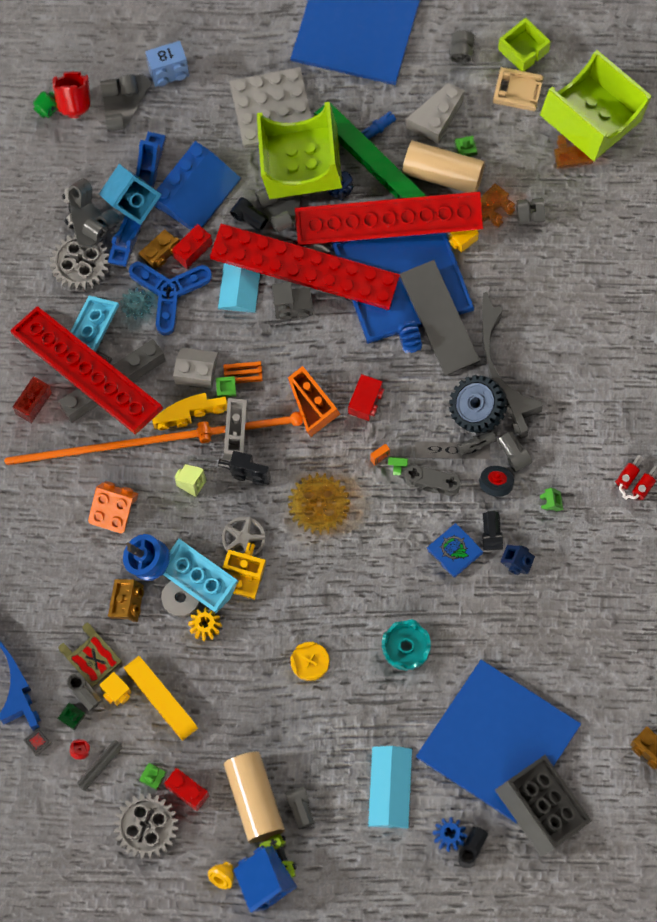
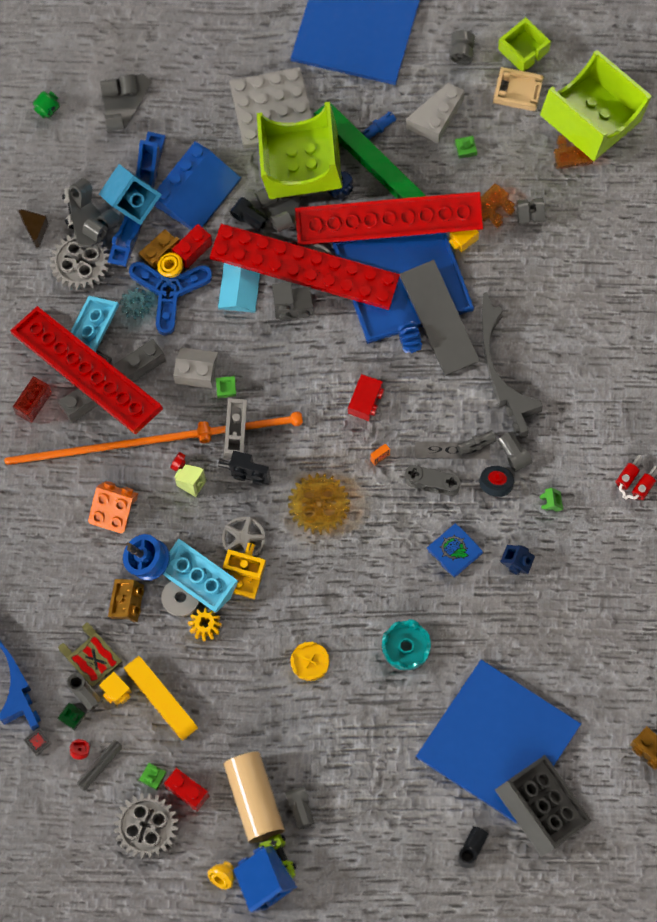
red cylinder [52,71,91,118] -> none
medium blue brick [145,41,189,87] -> none
yellow slope [152,393,227,431] -> none
orange tile [223,361,263,384] -> none
orange wedge [288,366,340,438] -> none
medium azure slope [368,746,412,829] -> none
bright green tile [388,457,408,475] -> none
tan piece [402,140,485,193] -> none
blue gear [433,817,467,852] -> none
wheel [449,375,507,433] -> none
black piece [482,511,503,550] -> none
none -> dark brown slope [18,209,48,248]
none -> yellow brick [158,253,183,278]
none -> red tile [170,452,186,471]

